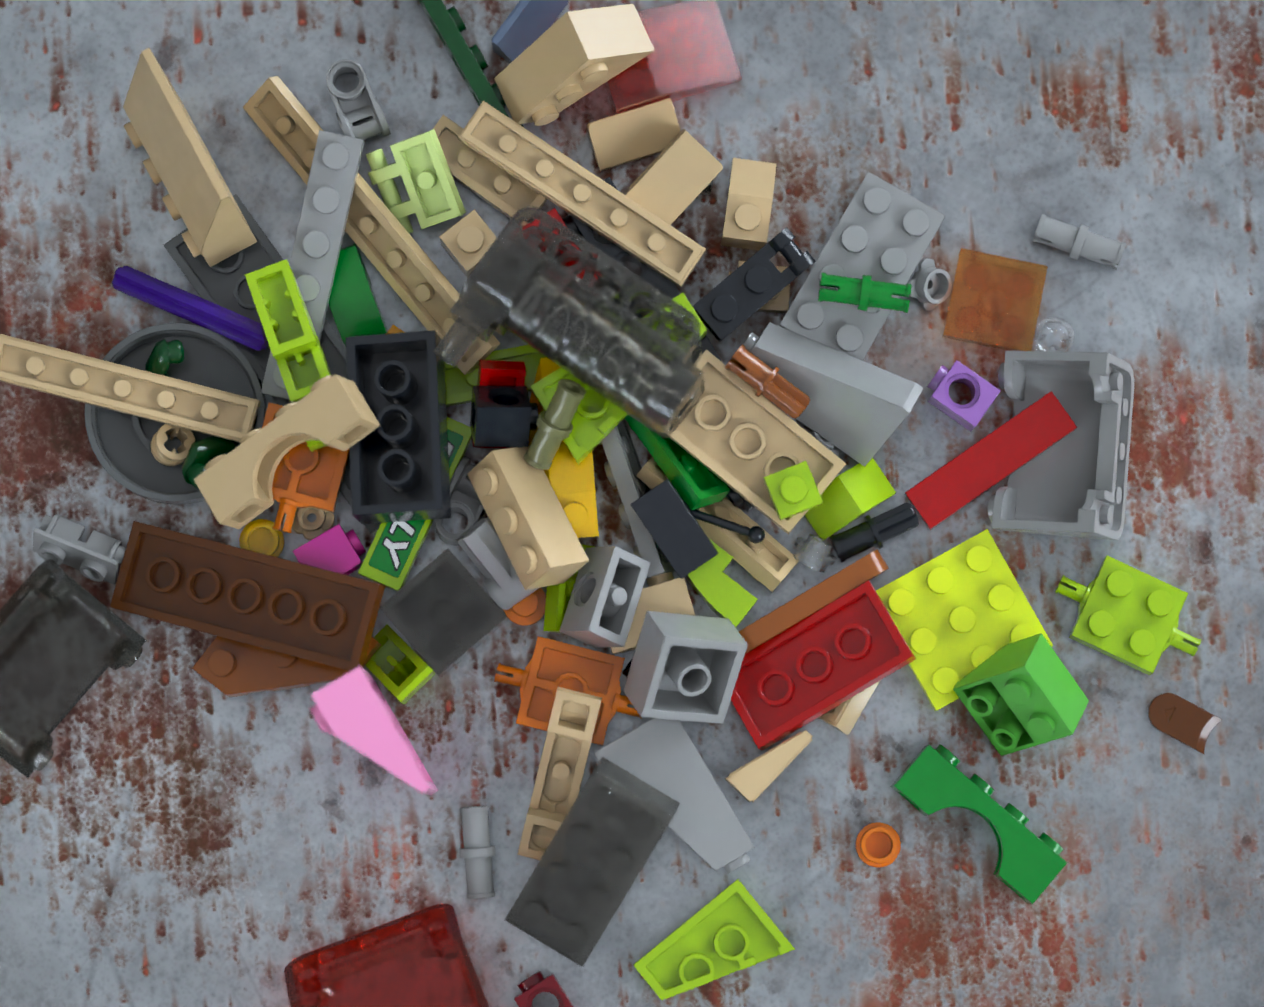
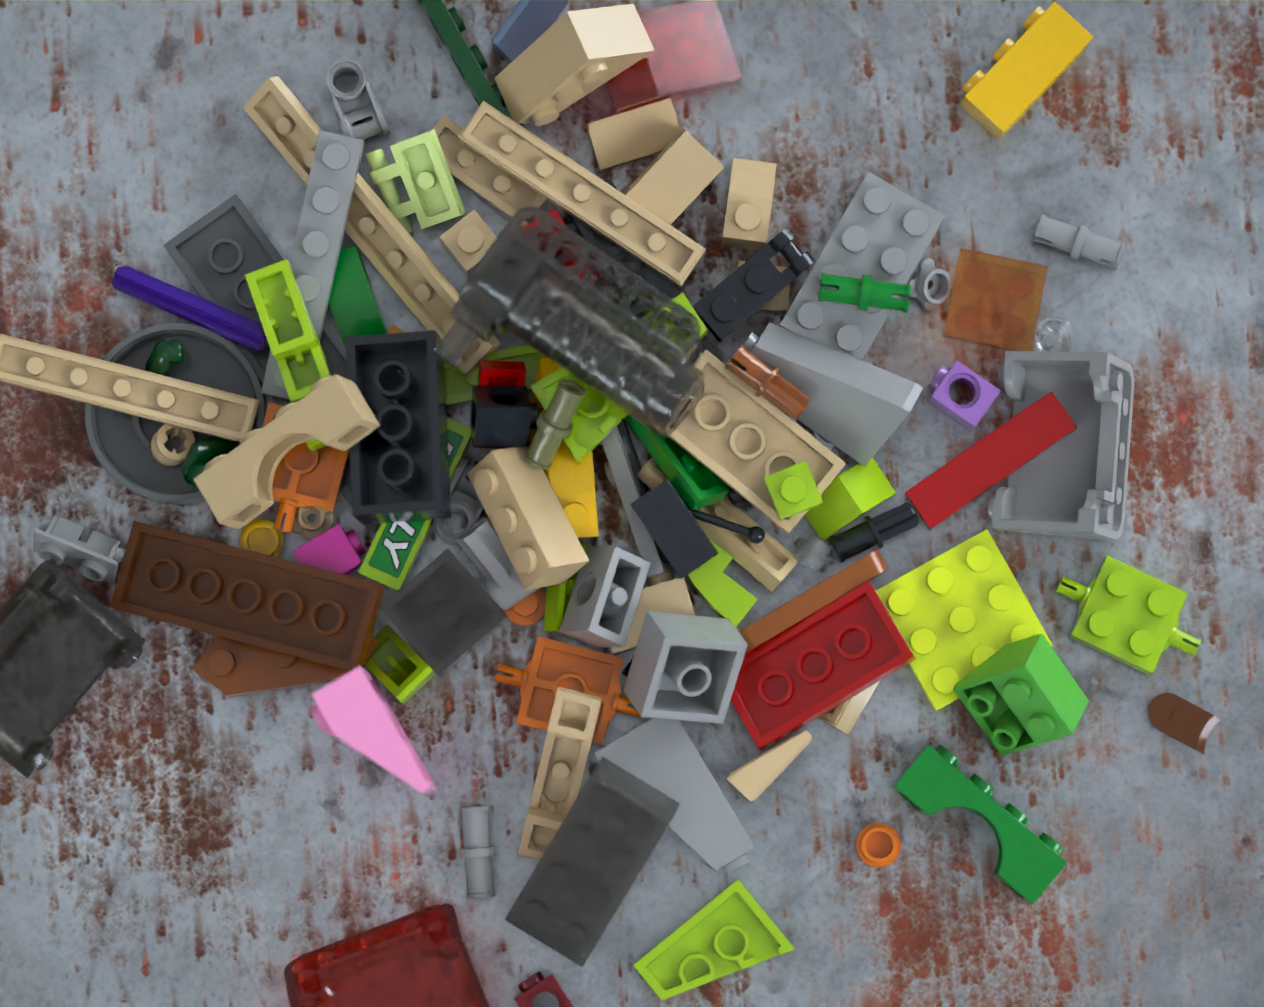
tan slope [123,48,257,267] -> none
none -> yellow brick [960,1,1094,141]

